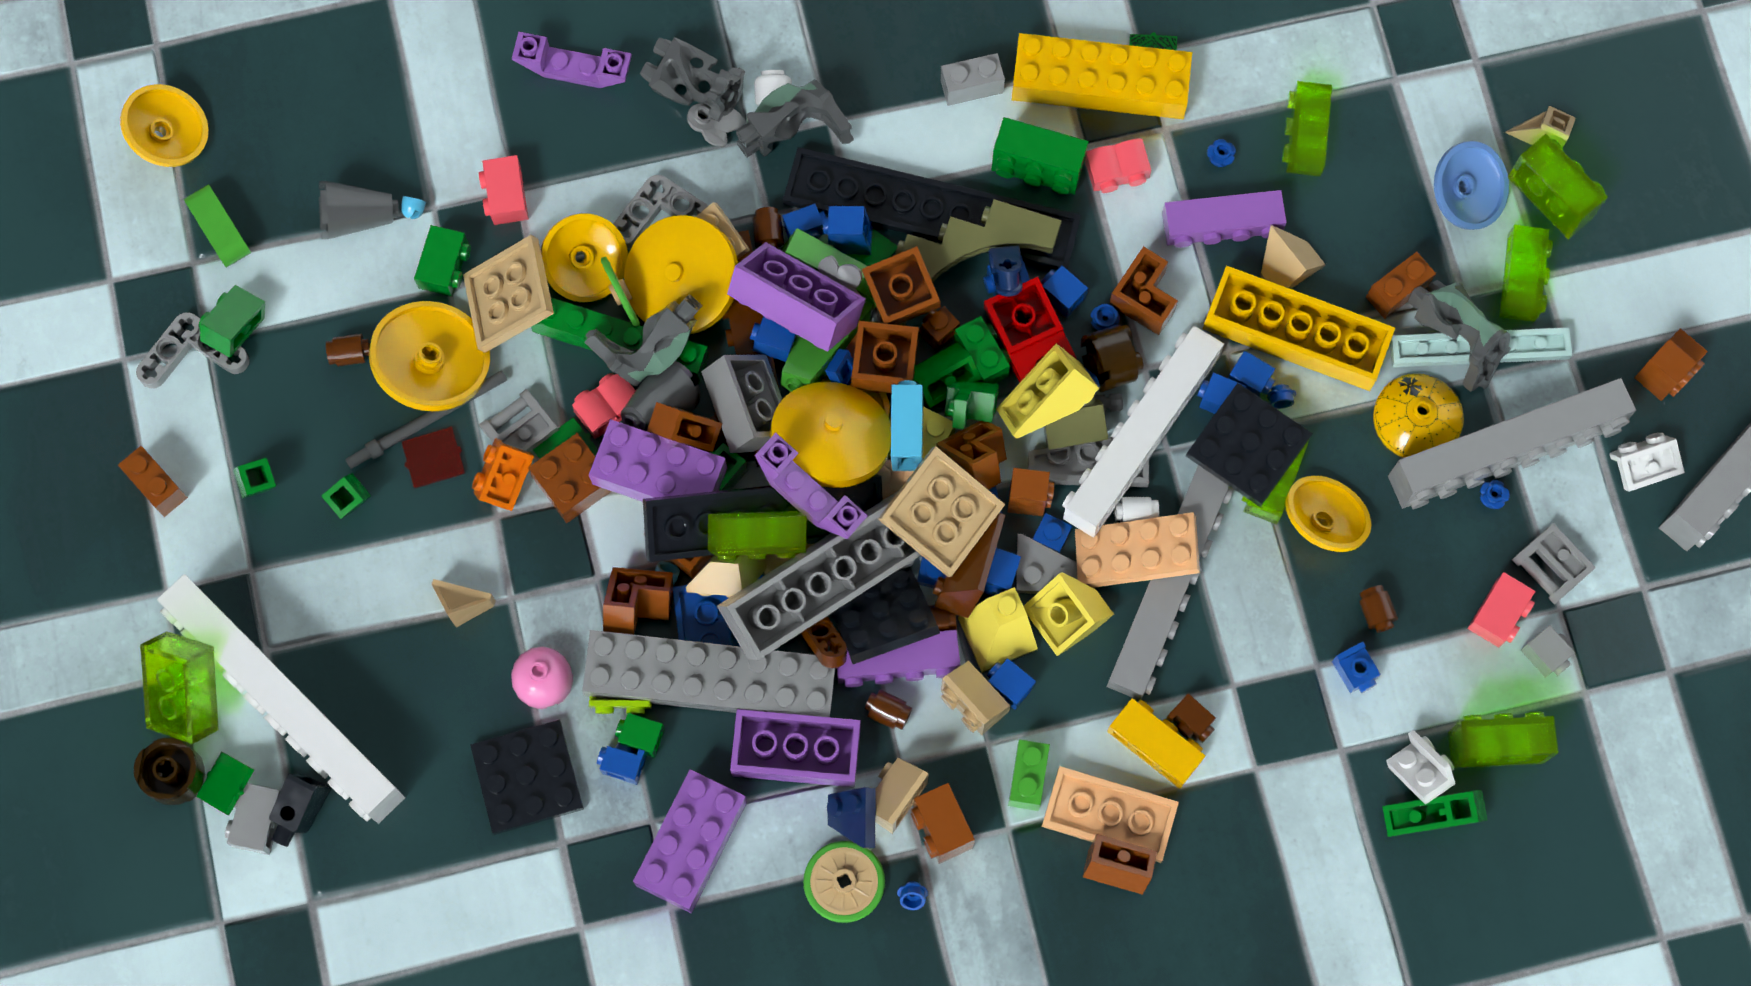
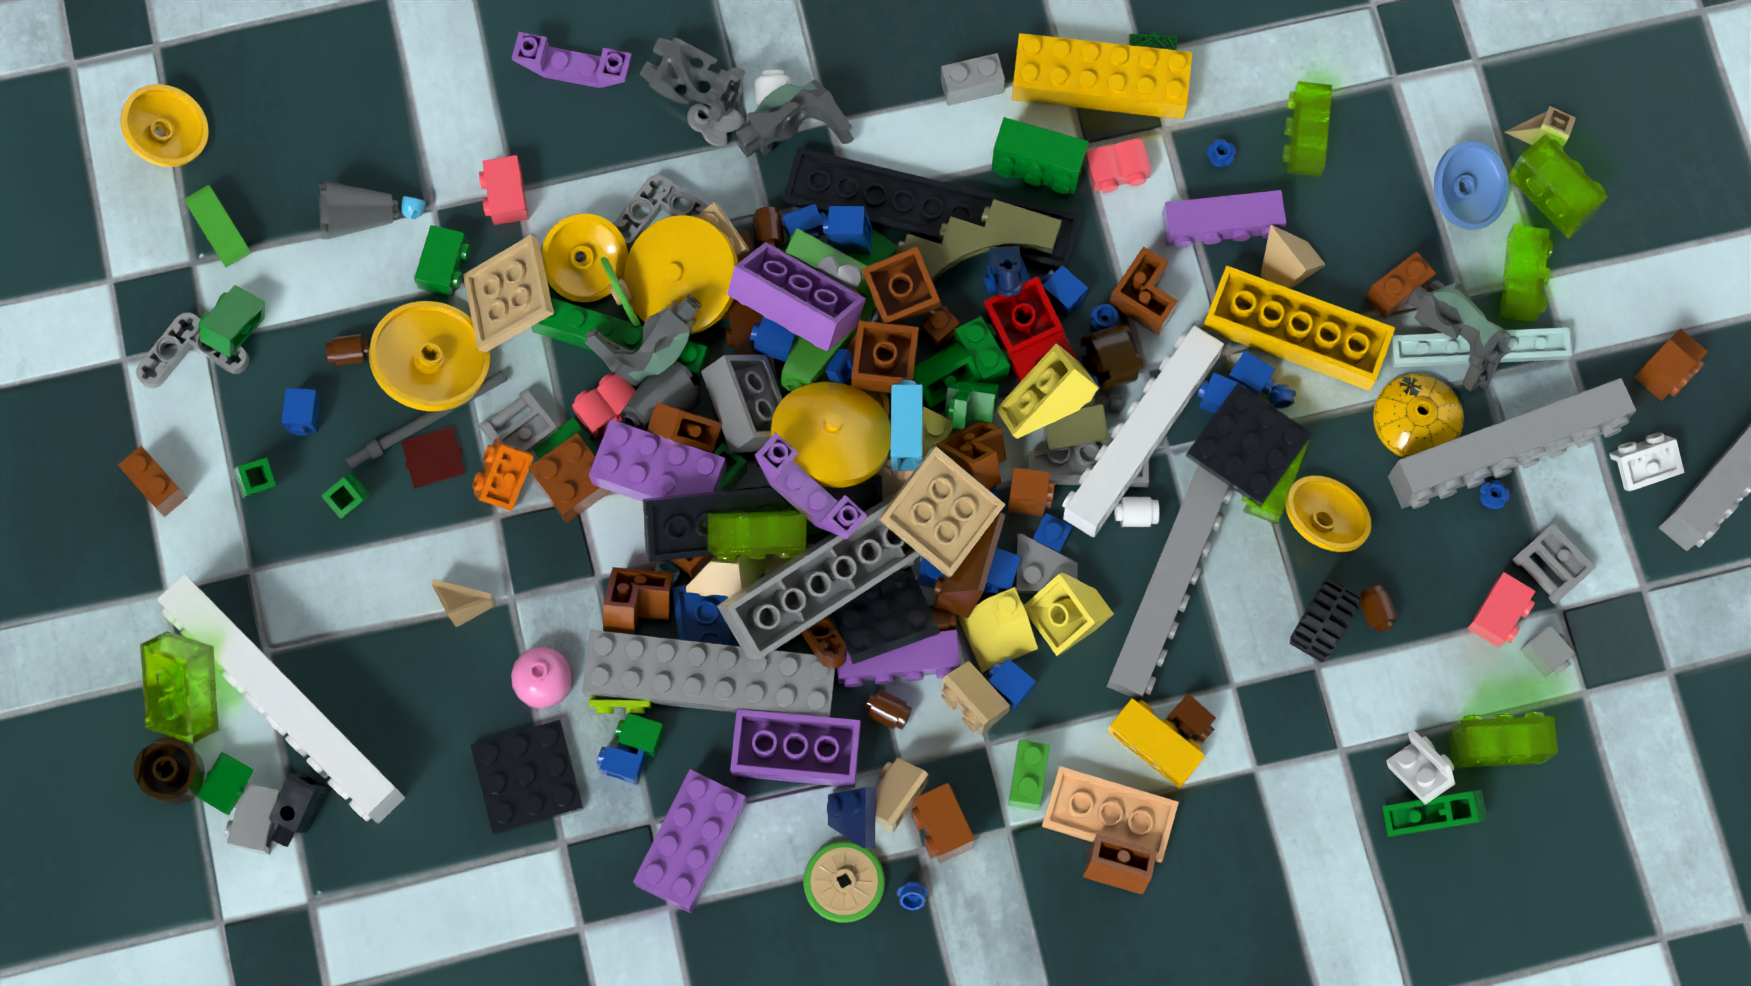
light nougat plate [1075,512,1200,588] -> none
blue brick [1332,641,1381,693] -> none
none -> blue brick [281,388,321,436]
none -> black tyre [1290,578,1361,663]

